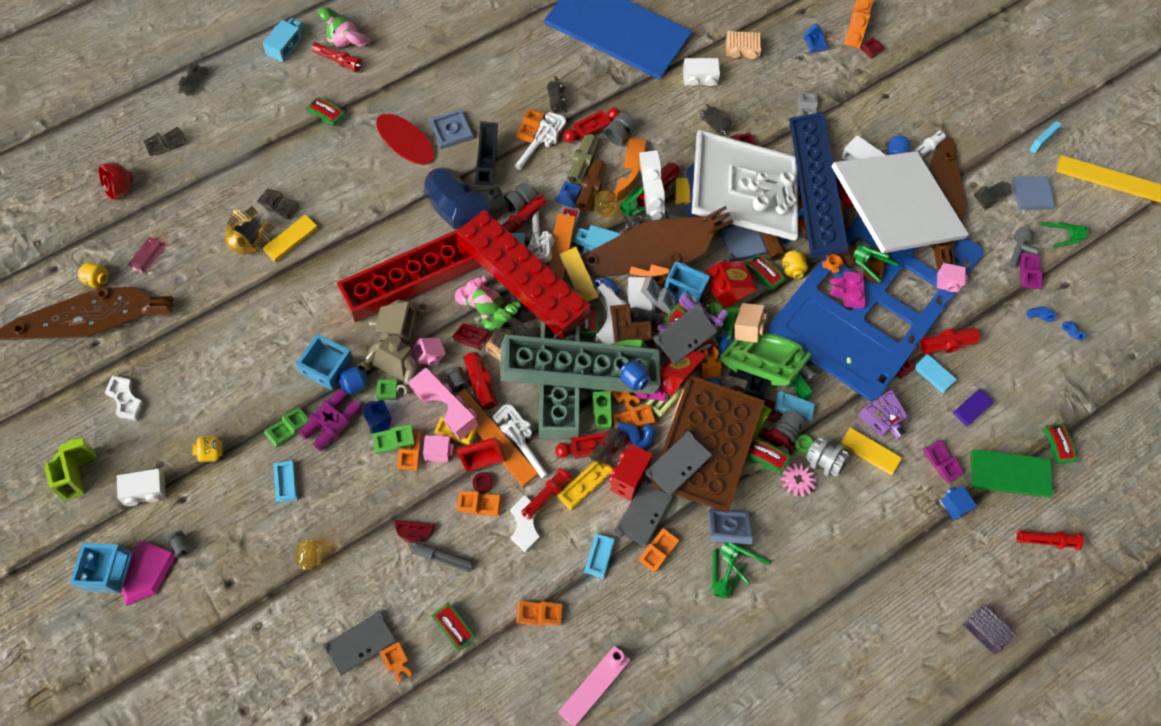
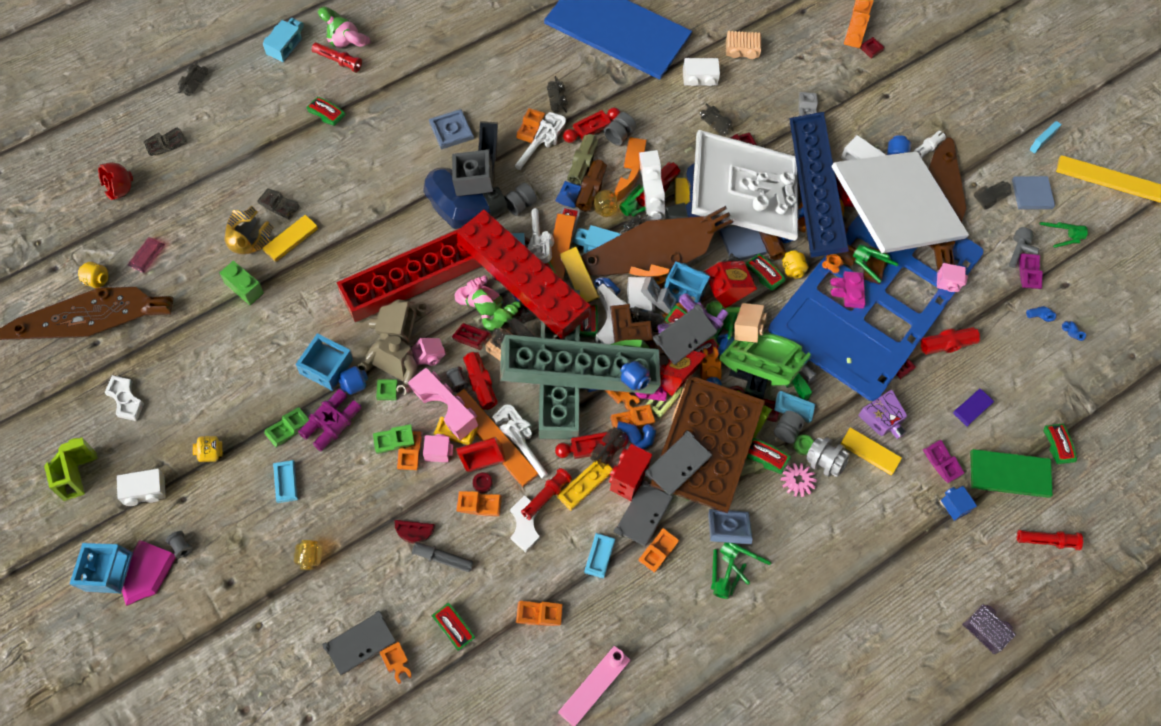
clear blue brick [363,400,392,434] -> none
red shield [376,114,434,165] -> none
red pin [502,194,547,233] -> none
bright green leg [592,391,611,429] -> none
dark red tile [758,428,795,455] -> none
blue tile [804,23,827,53] -> none
medium azure tile [915,354,957,393] -> none
none -> bright green brick [219,260,264,305]
none -> dark grey brick [452,150,493,196]

